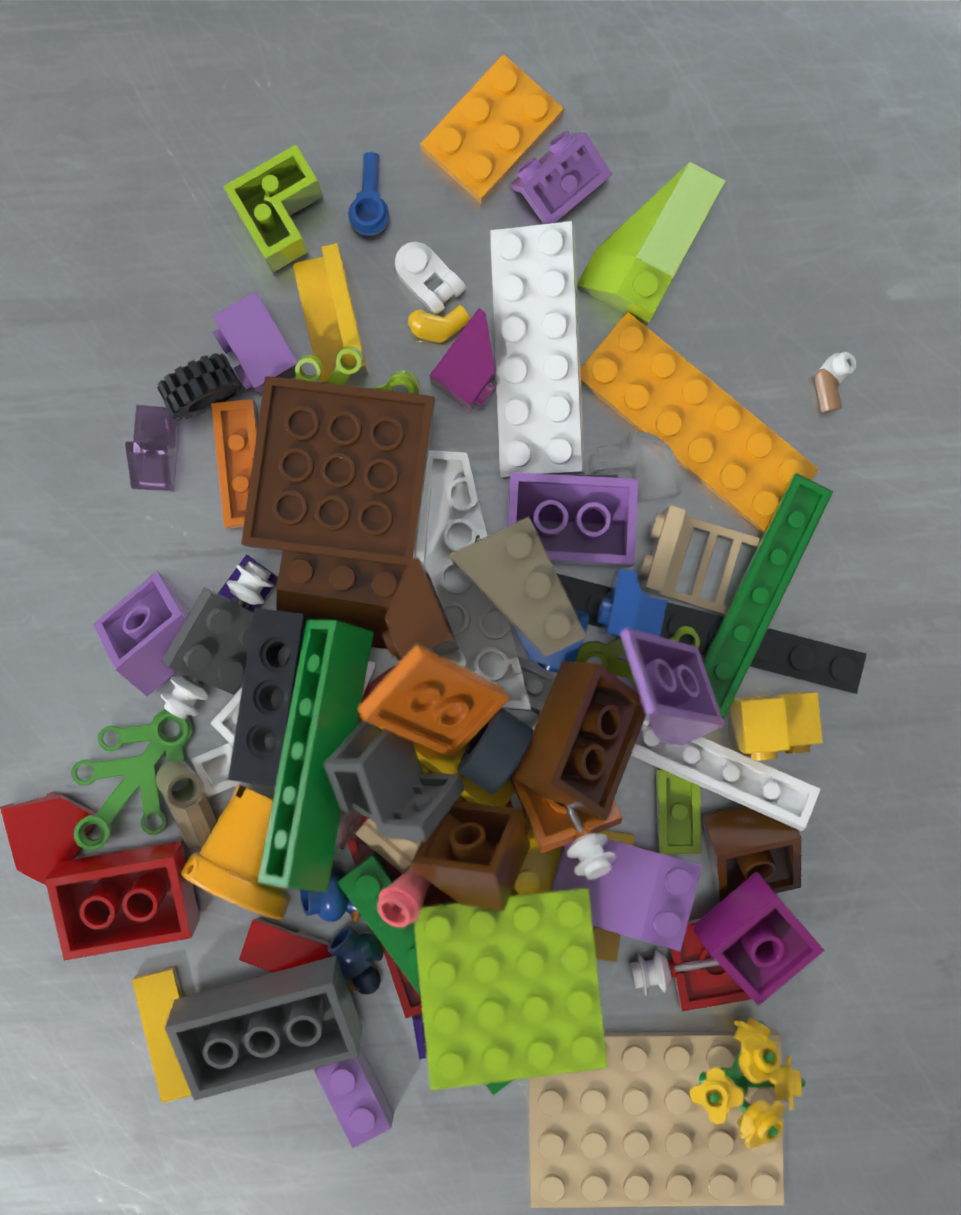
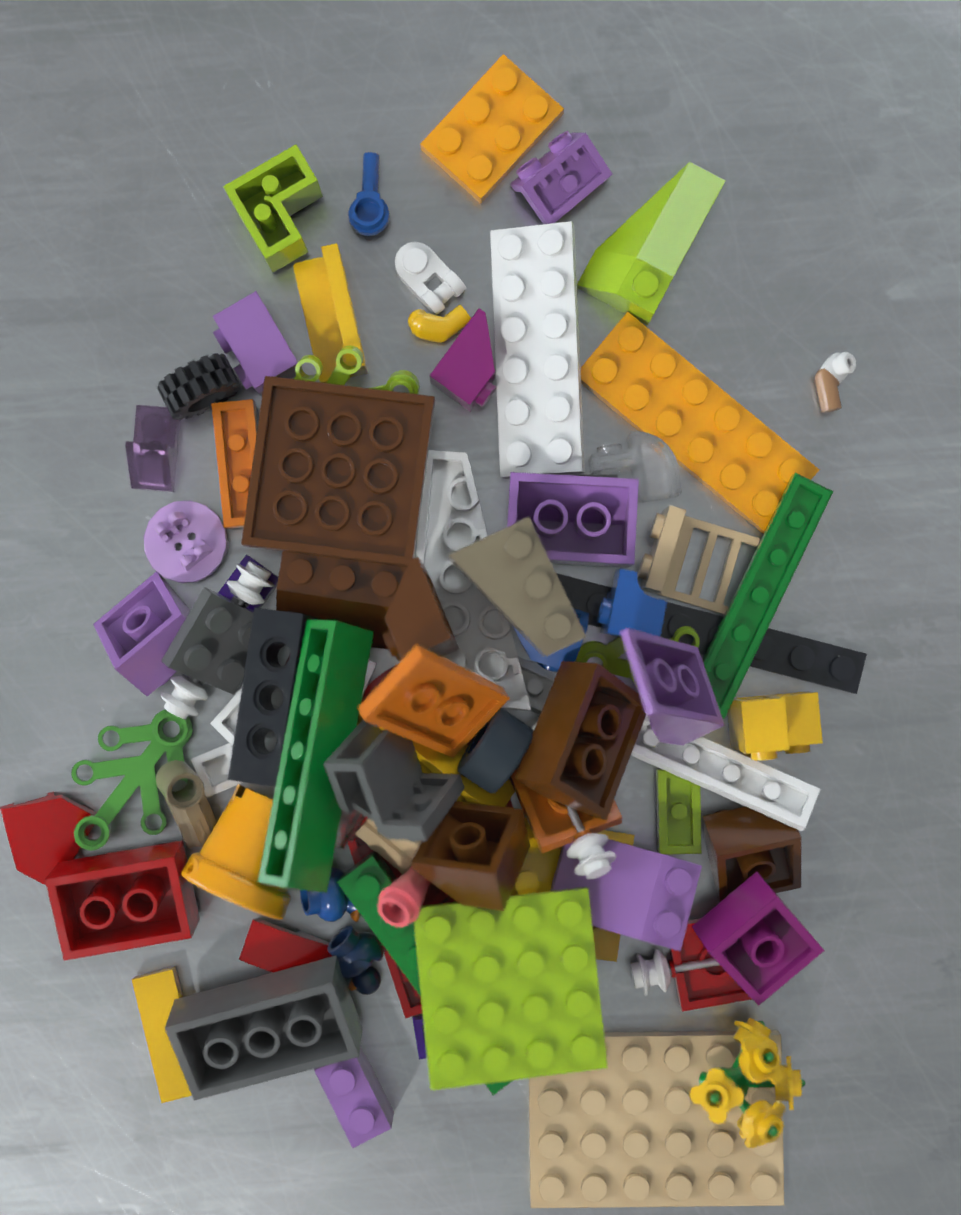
none -> lavender plate [144,500,229,584]

